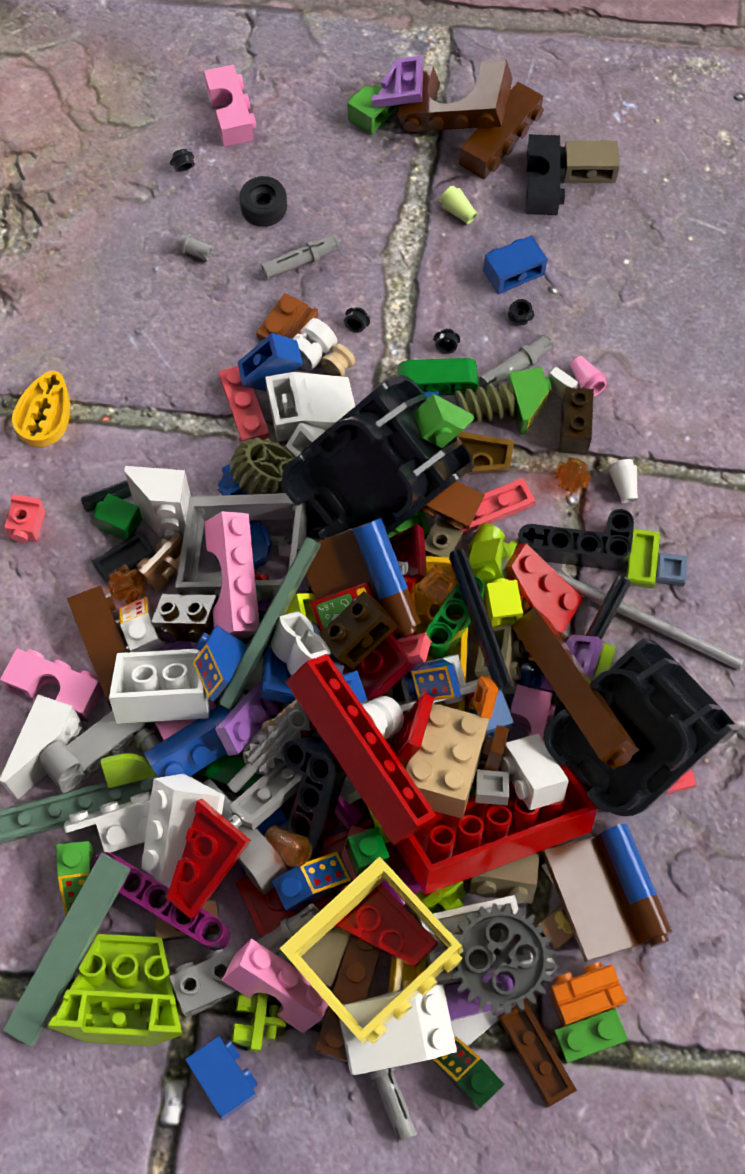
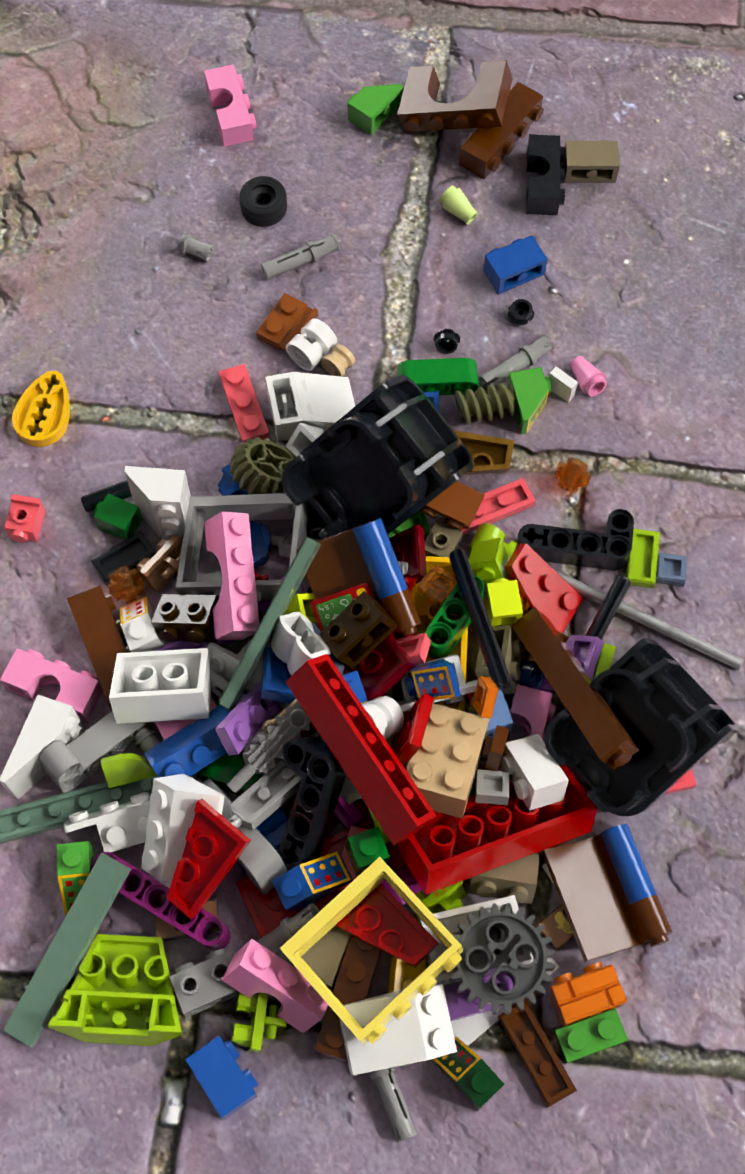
black plate [170,149,195,172] -> none
blue slope [193,625,248,701] -> none
blue brick [237,333,303,392] -> none
clear orange cone [265,826,312,867] -> none
black plate [344,307,370,333] -> none
medium lavender wing [371,56,423,108] -> none
bright green slope [413,394,474,448] -> none
dark brown brick [559,387,594,455] -> none
white cone [609,459,638,504] -> none

